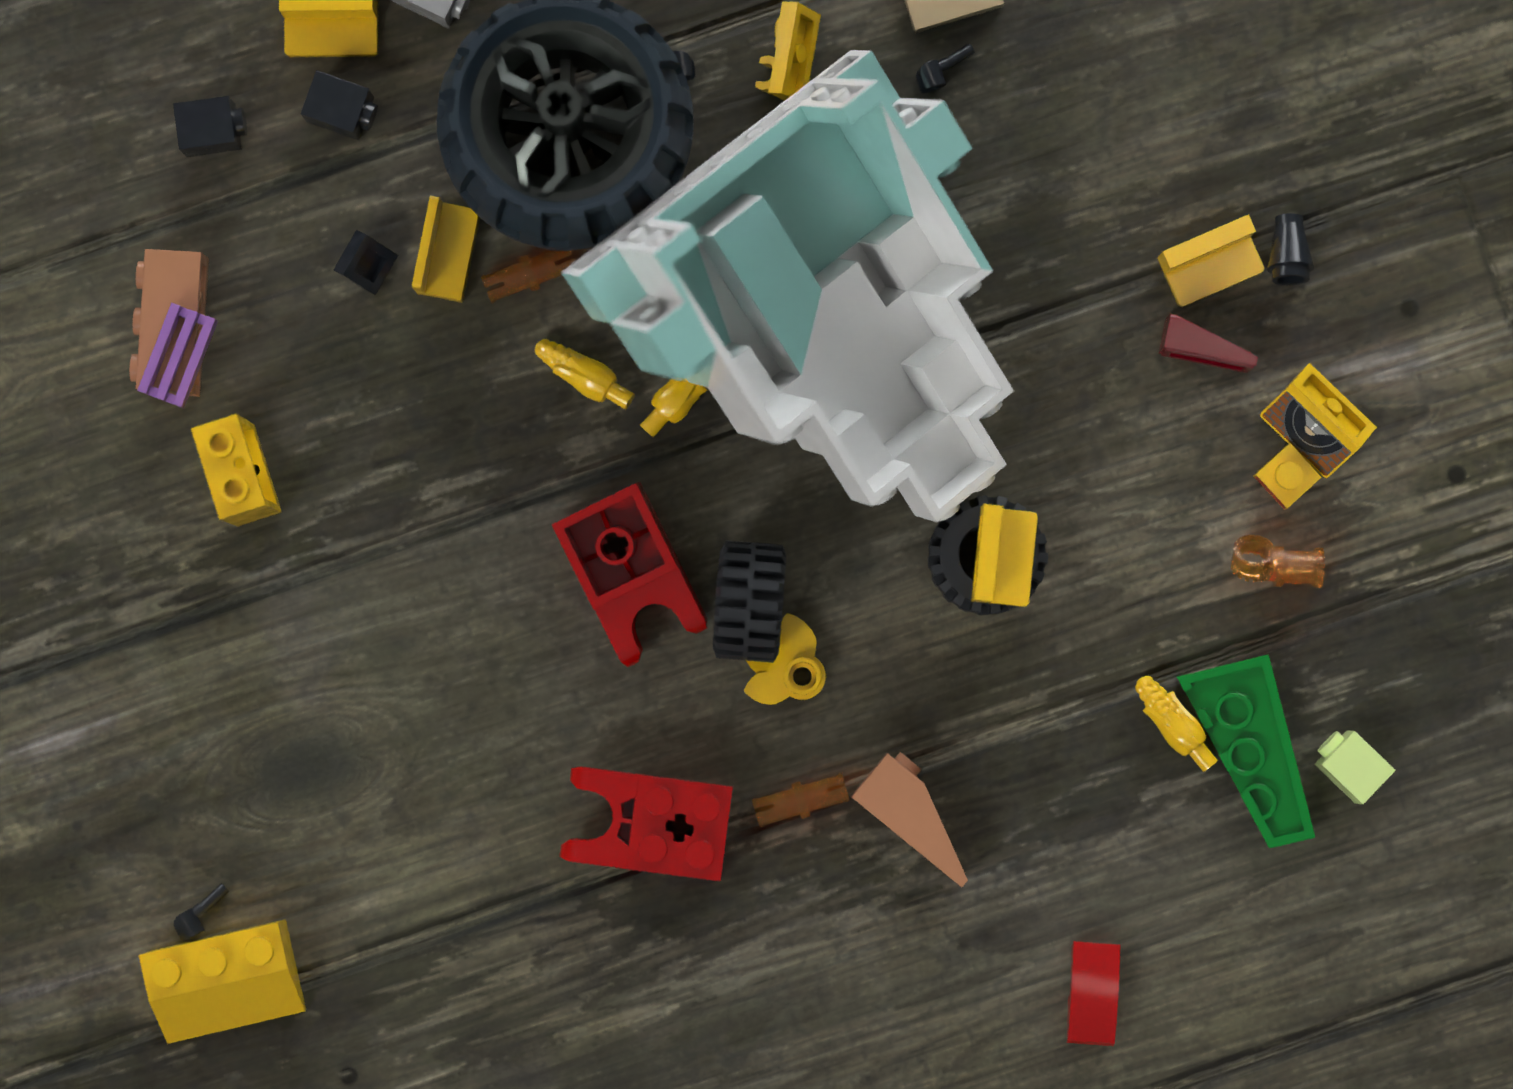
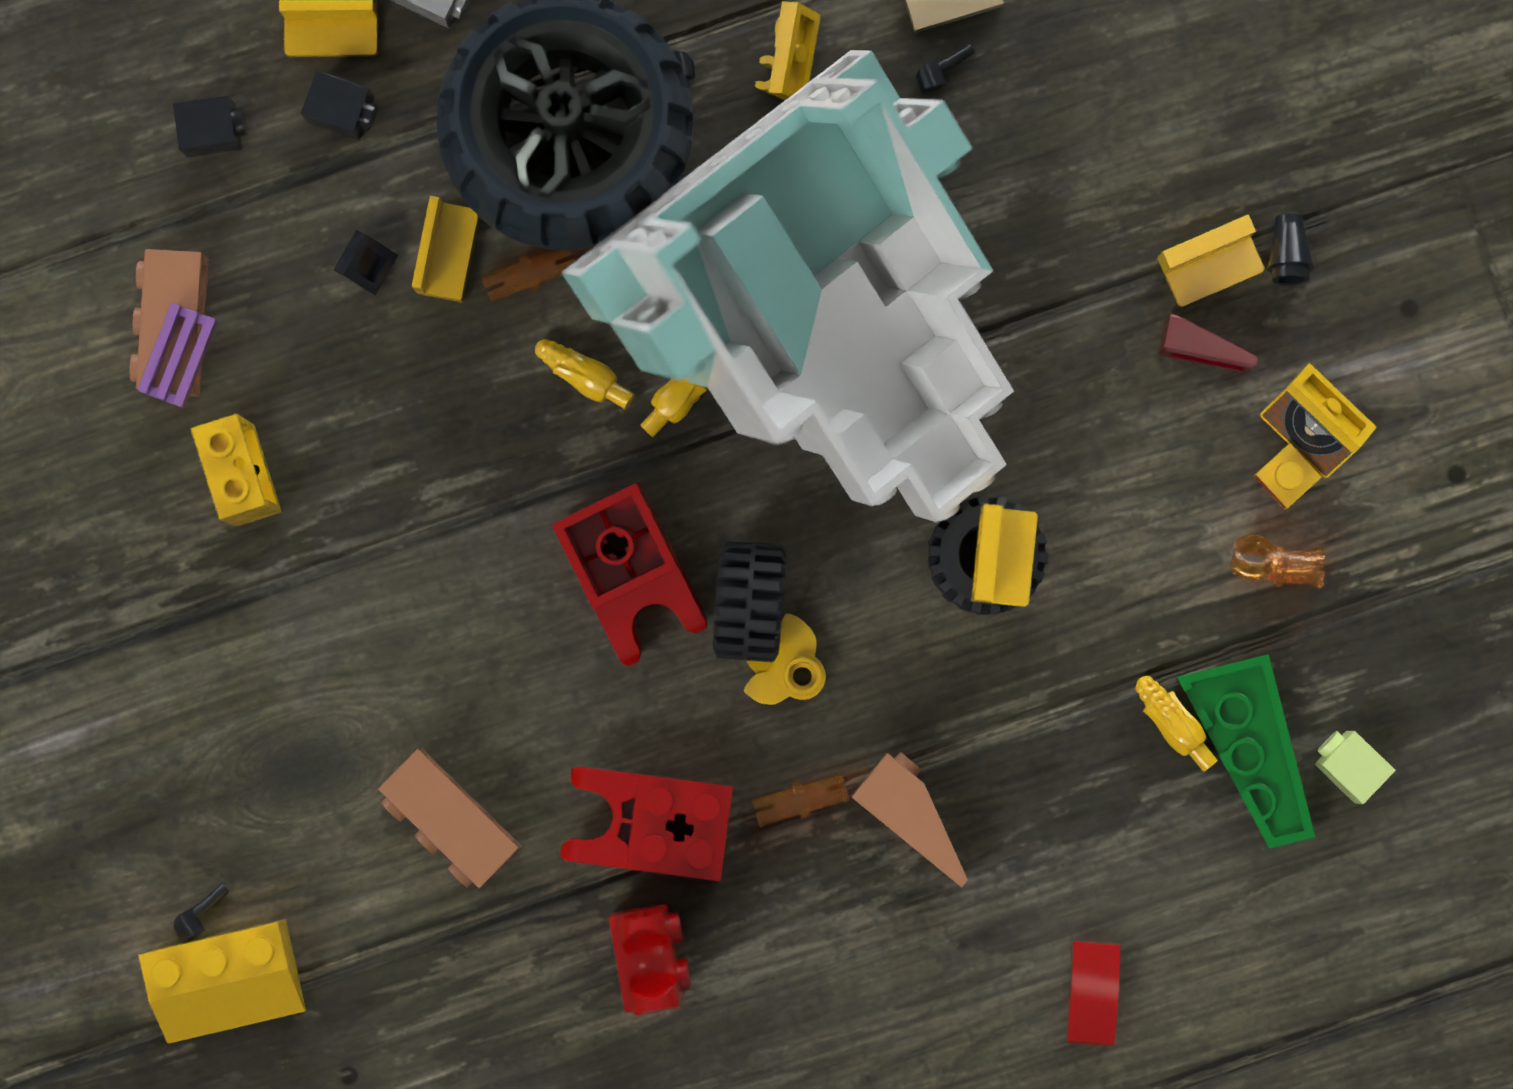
none -> nougat brick [378,748,522,888]
none -> red brick [609,903,691,1016]

